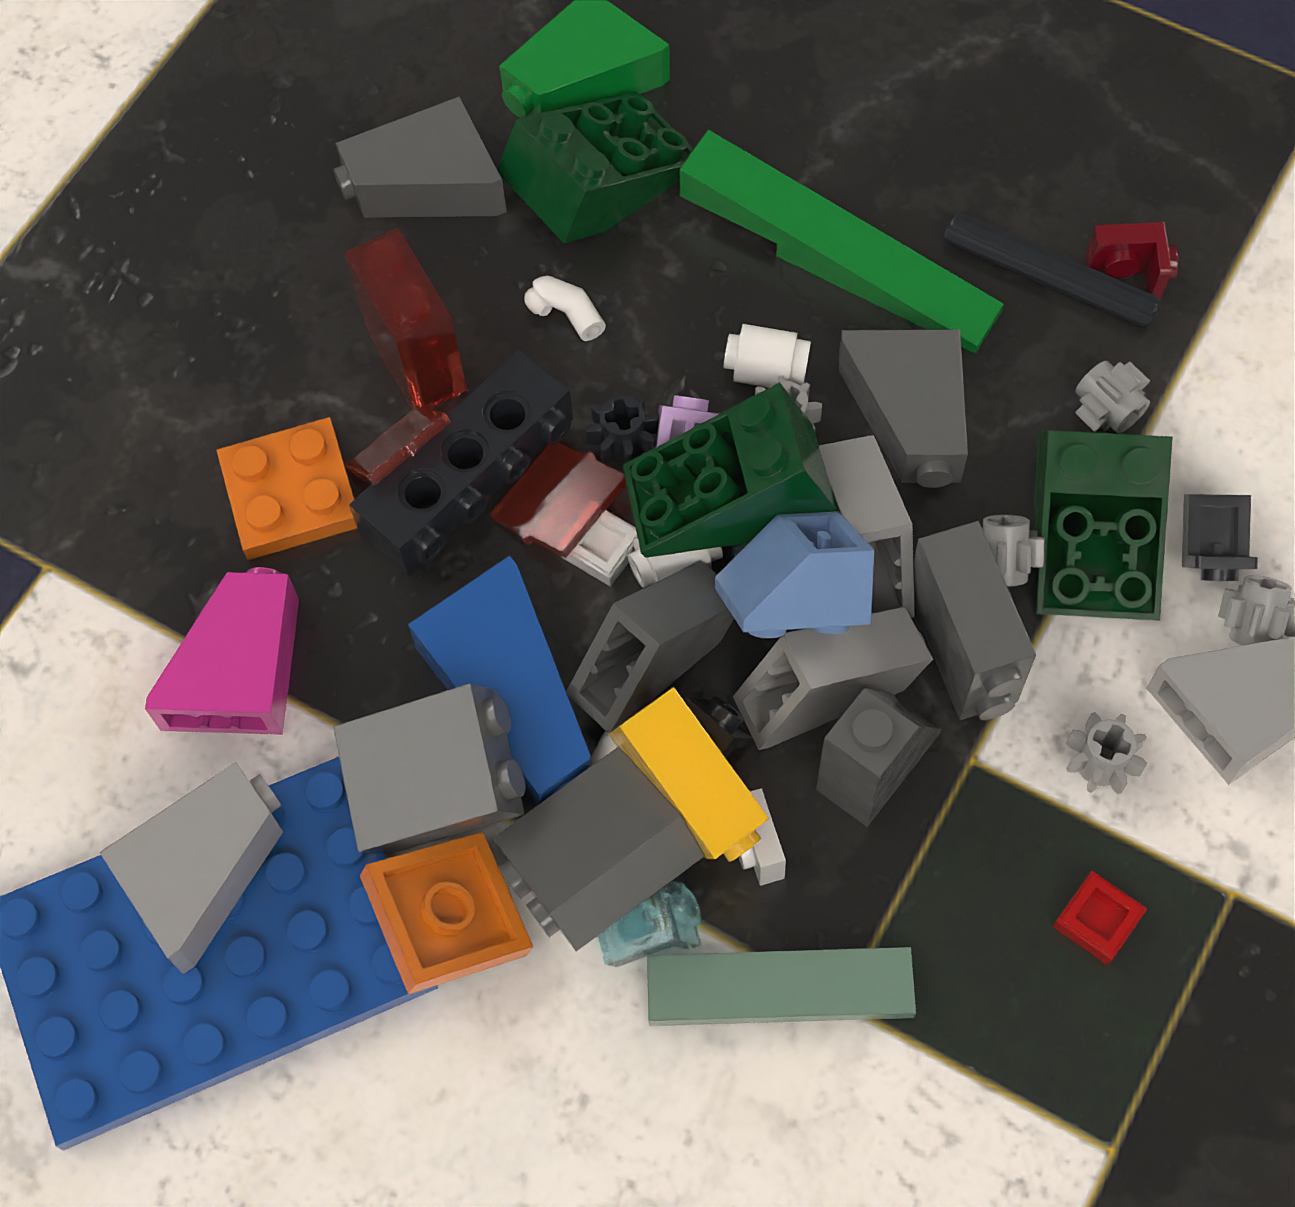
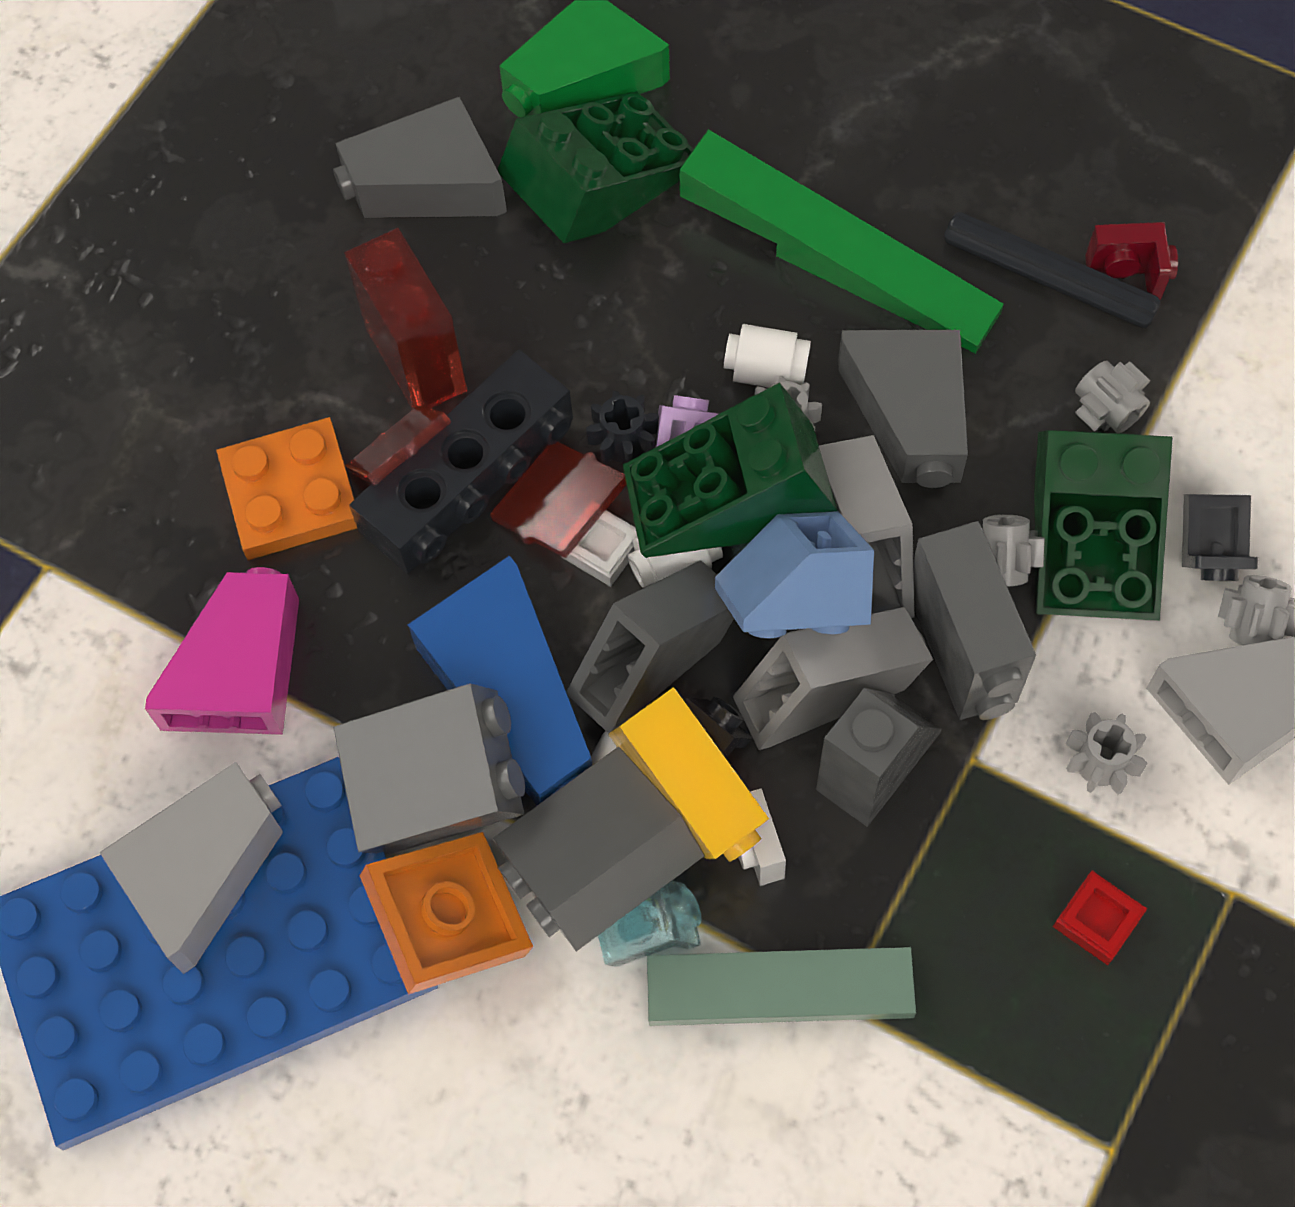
white arm [524,276,606,341] -> none

